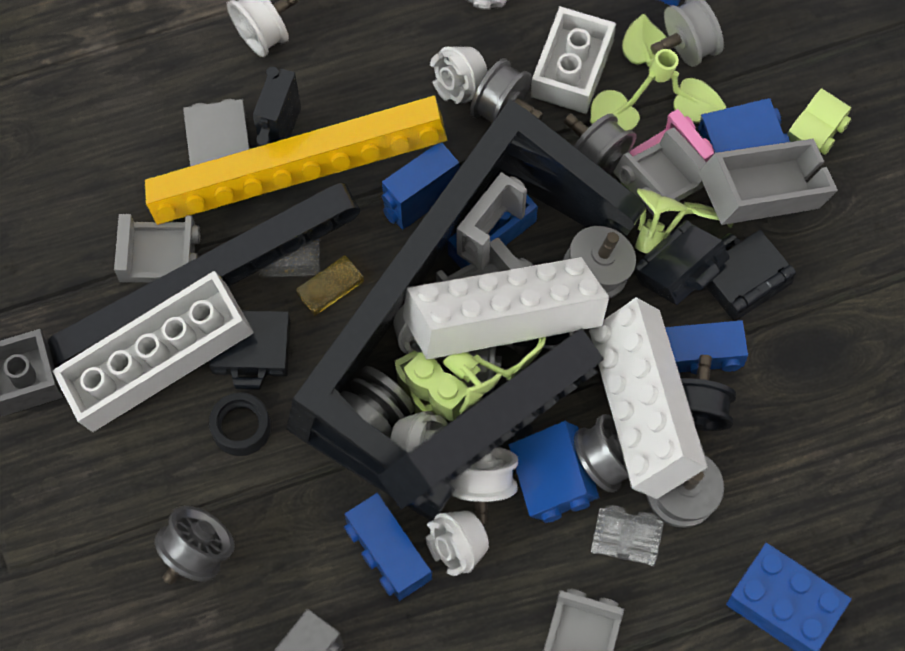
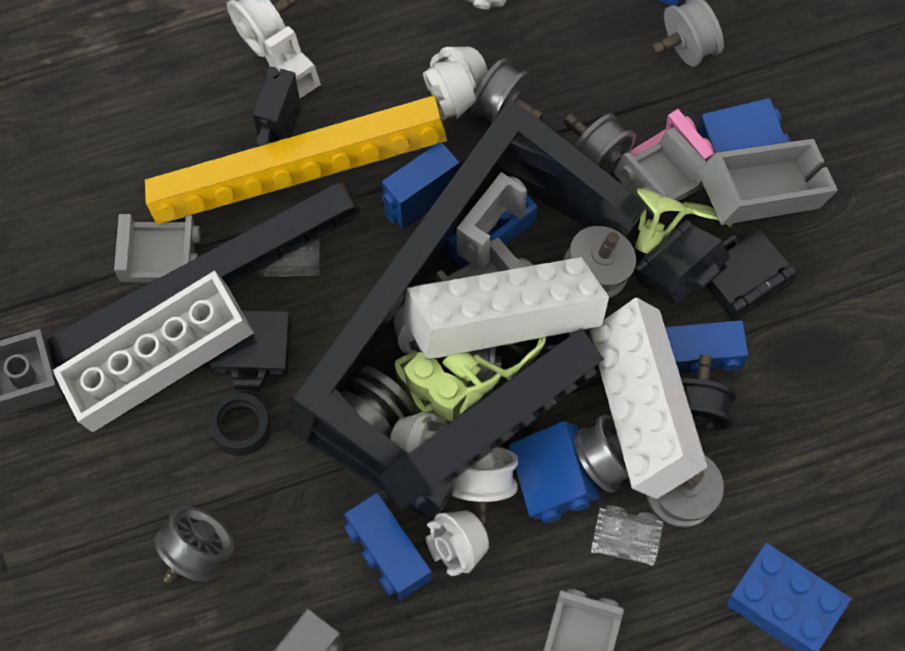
light grey panel [183,99,250,166] -> none
clear yellow plate [296,255,364,316] -> none
white brick [531,7,616,114] -> none
yellowish green plant [590,14,726,131] -> none
yellowish green brick [787,88,851,155] -> none
none -> white brick [264,26,321,98]
none -> white cone [423,61,476,120]

